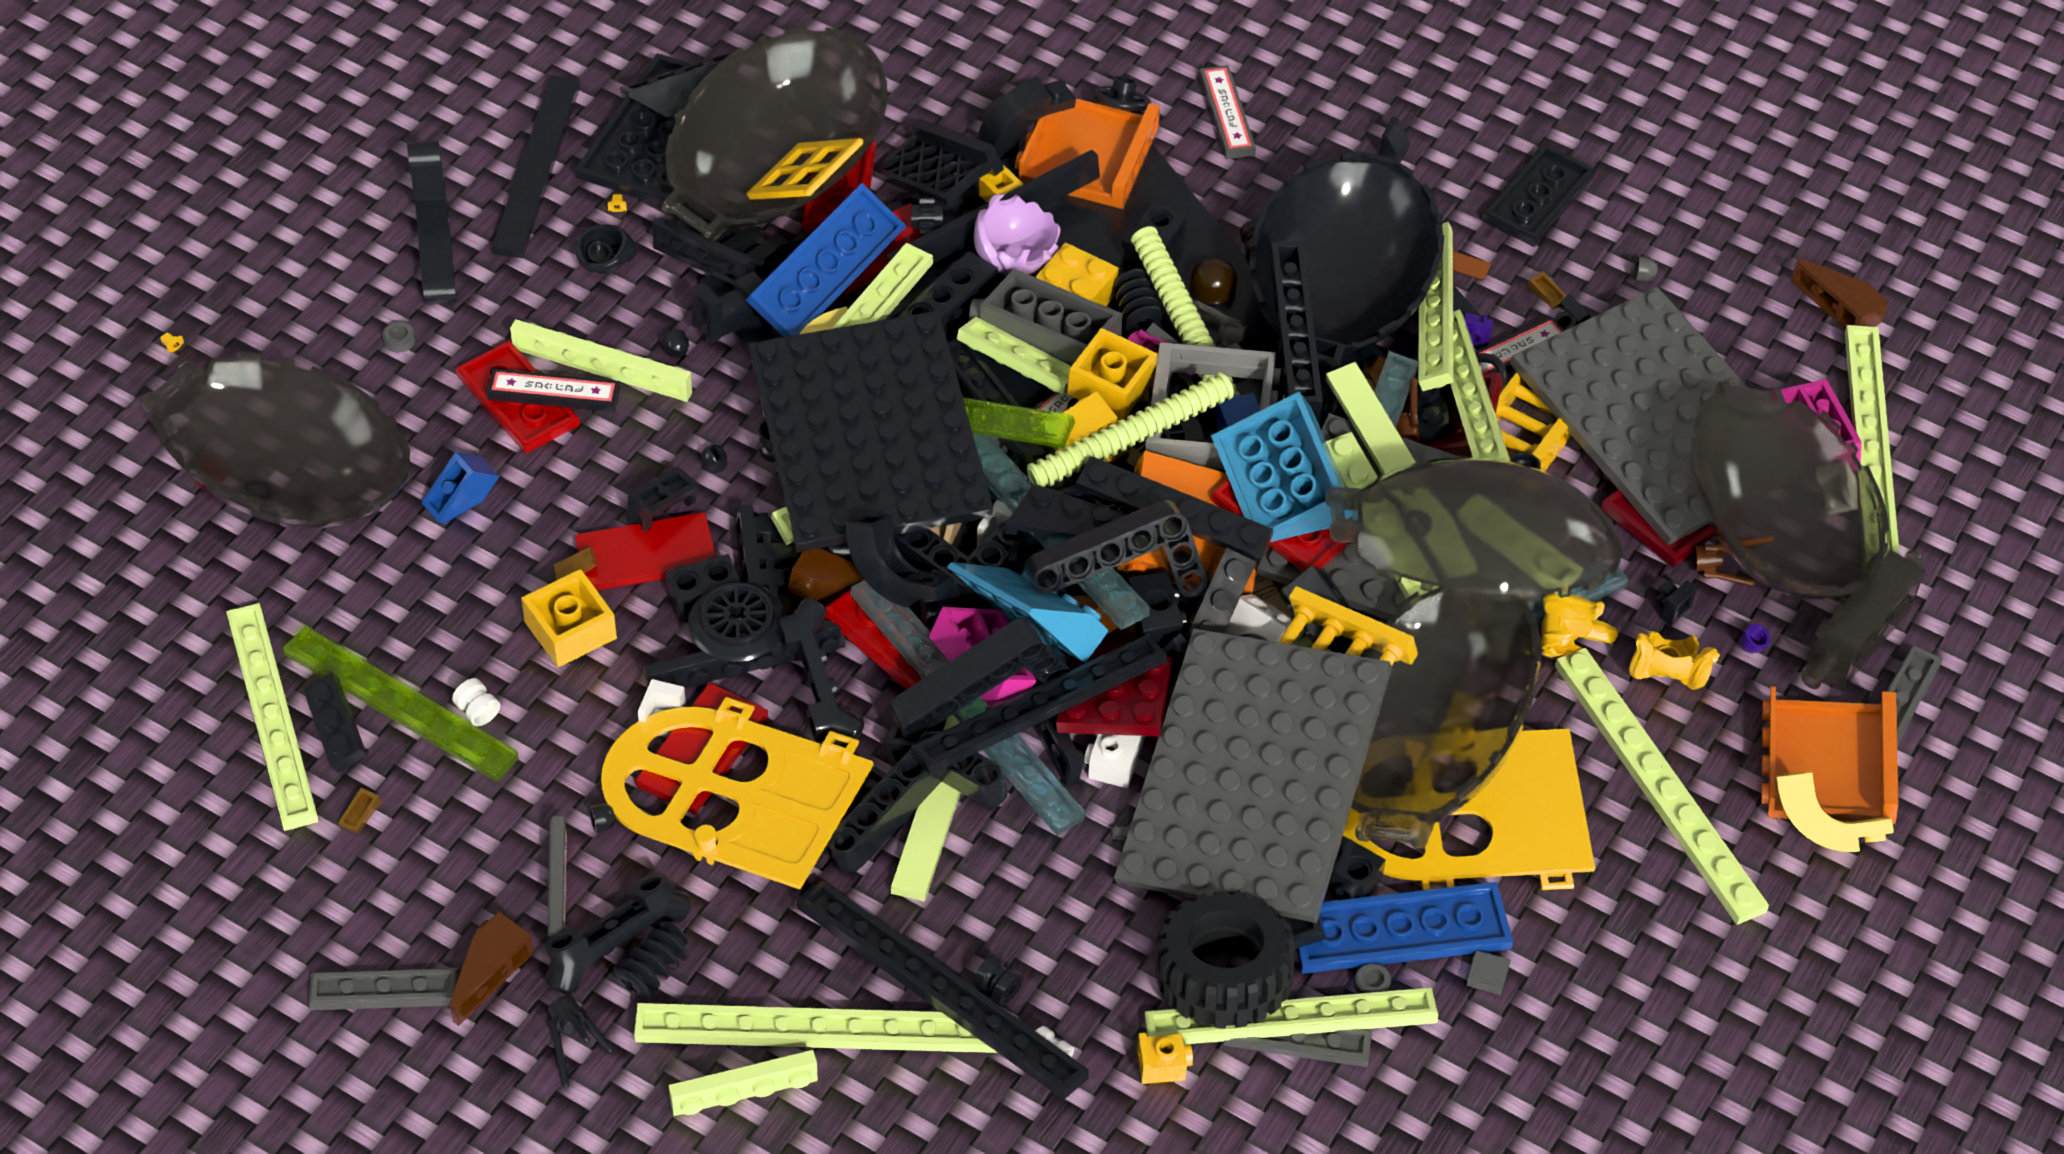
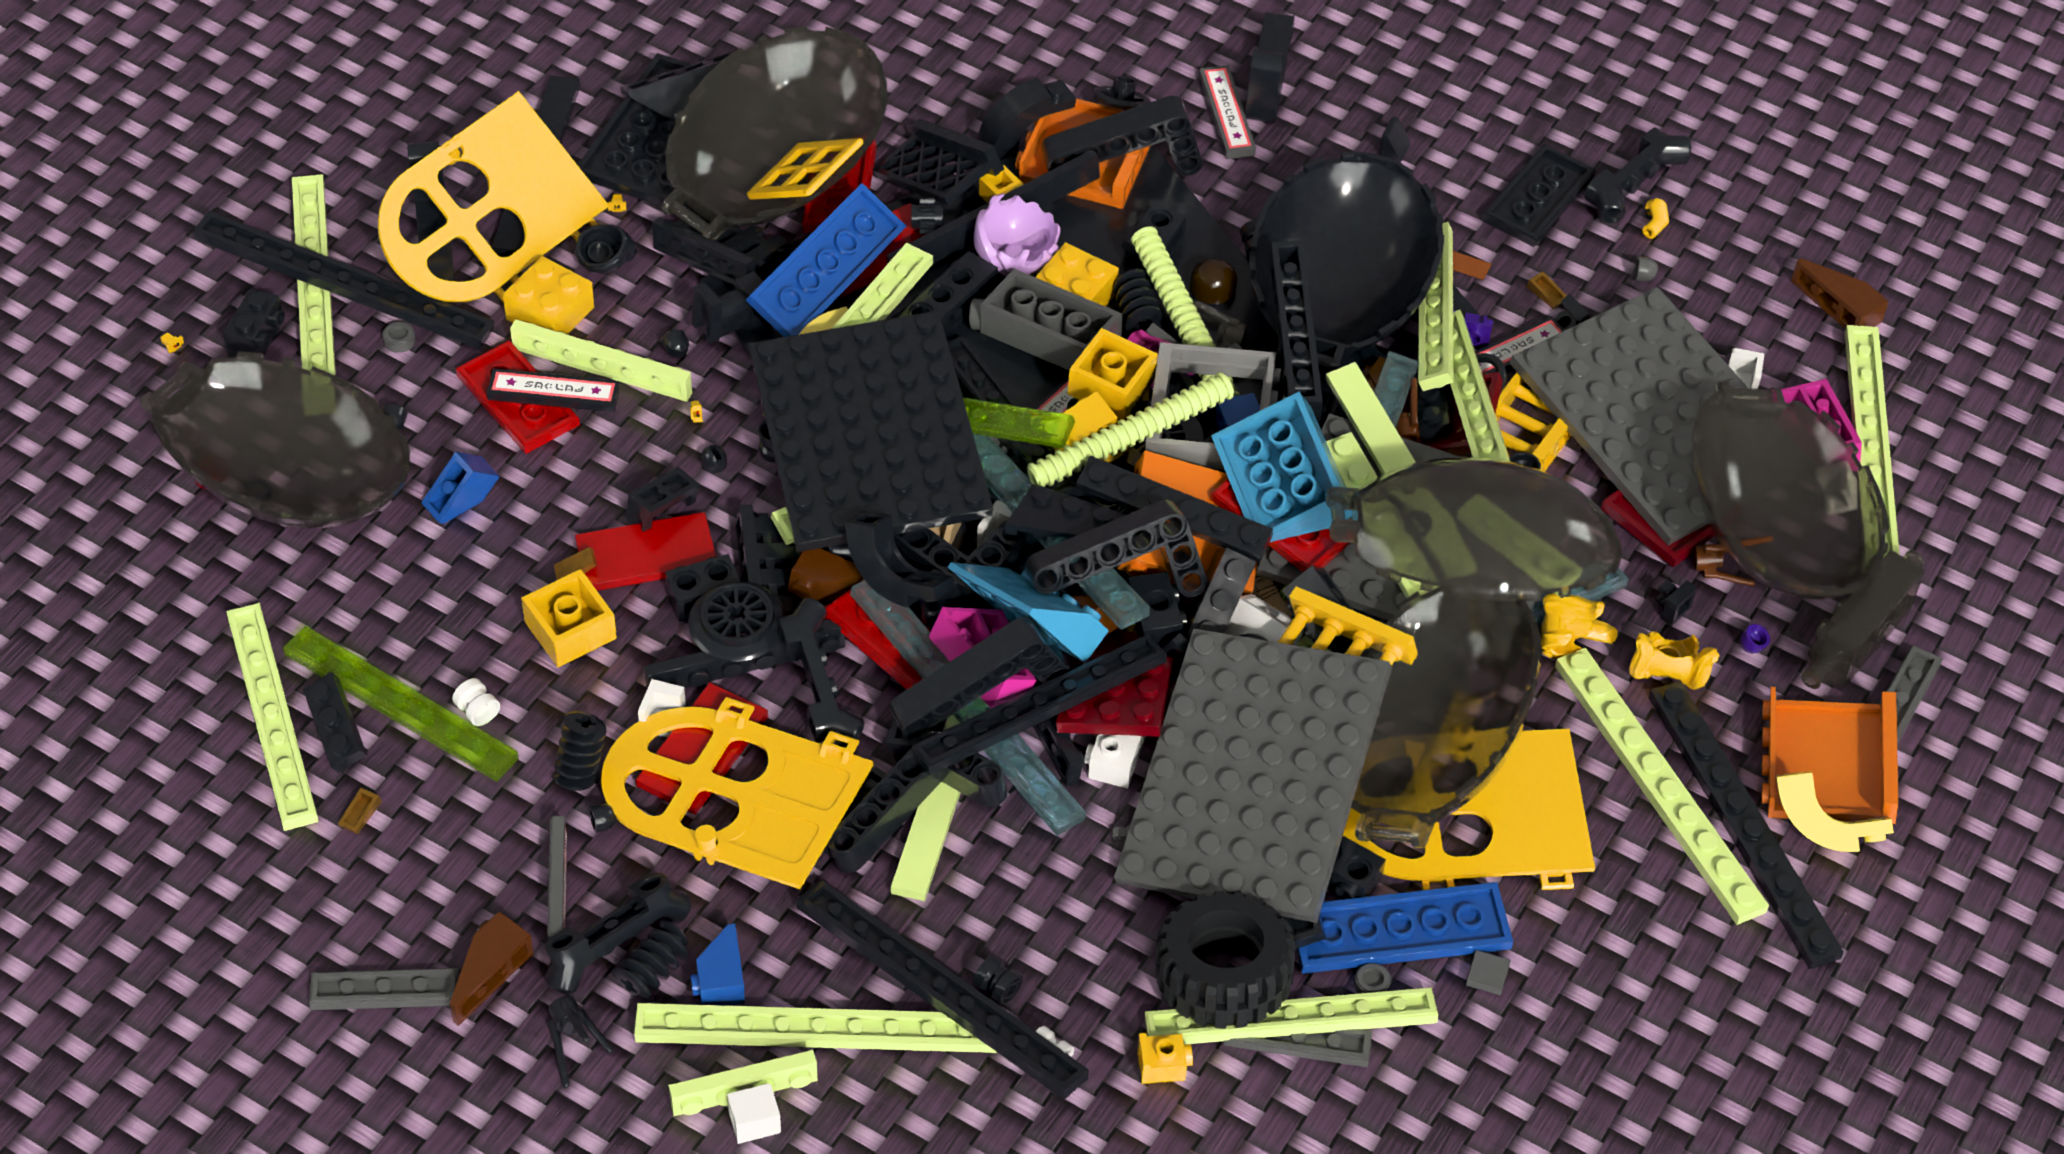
yellowish green plate [957,317,1071,395] -> none
none -> black plate [193,211,494,350]
none -> black brick [223,288,285,366]
none -> yellowish green plate [292,174,338,416]
none -> yellow door [378,91,609,302]
none -> black hinge [380,404,408,431]
none -> yellow brick [503,256,594,334]
none -> black piece [552,711,607,791]
none -> yellow piece [690,401,703,423]
none -> blue slope [690,924,745,1006]
none -> white panel [727,1084,781,1144]
none -> black beam [1041,96,1203,176]
none -> black beam [1246,12,1295,123]
none -> black plate [1584,128,1691,223]
none -> yellow arm [1642,198,1669,239]
none -> black plate [1649,681,1844,970]
none -> white panel [1728,348,1764,396]

